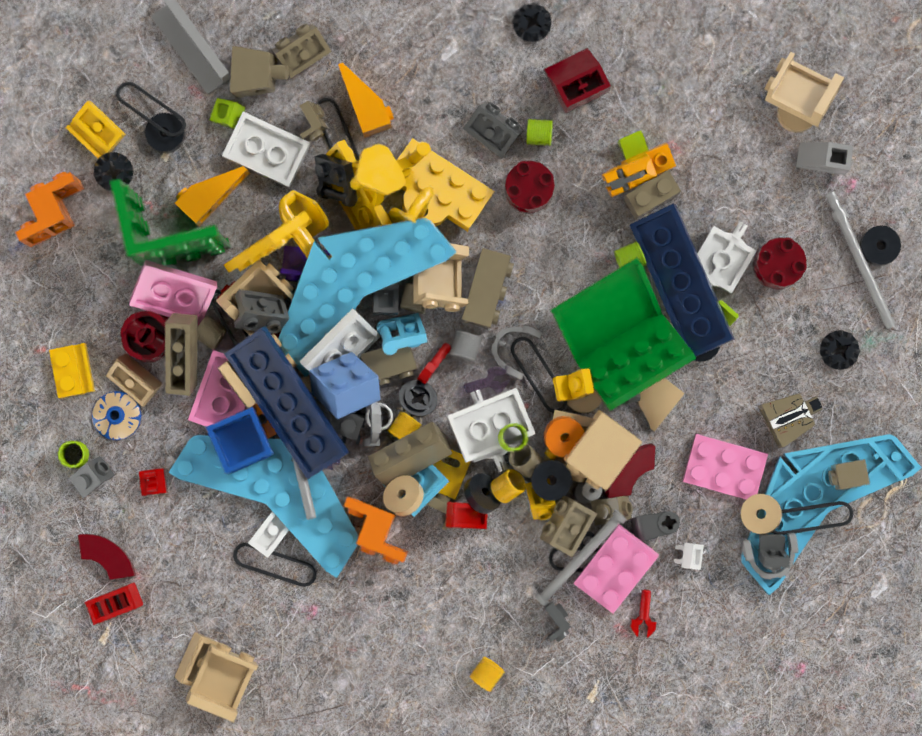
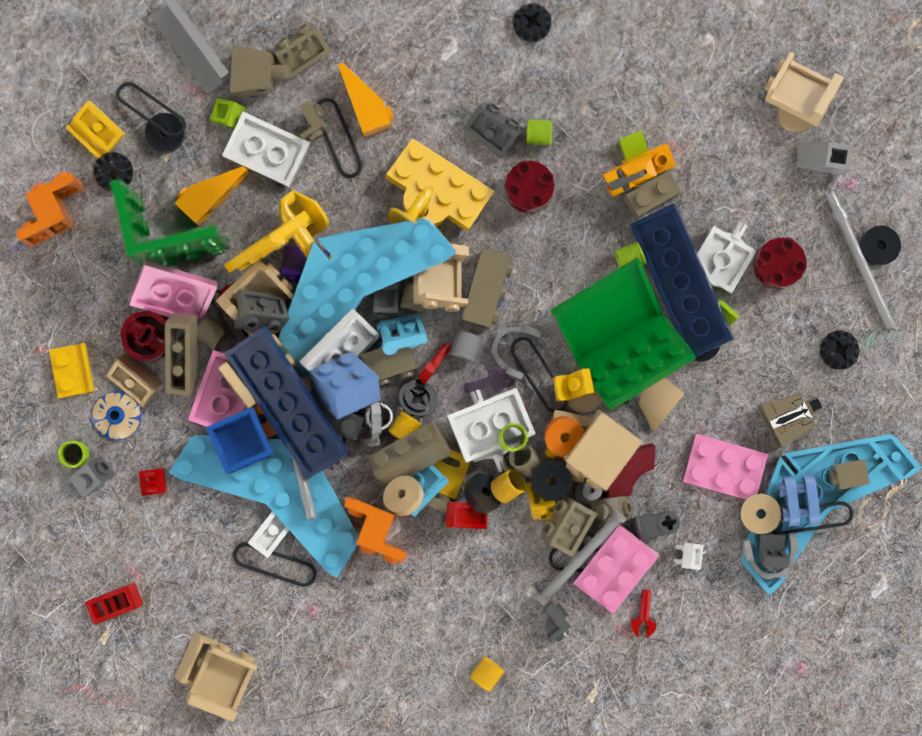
dark red tile [78,534,136,580] -> none
black plate [314,154,357,207] -> none
yellow plate [326,140,431,230] -> none
dark red slope [544,48,611,113] -> none
none -> medium blue brick [778,474,820,527]

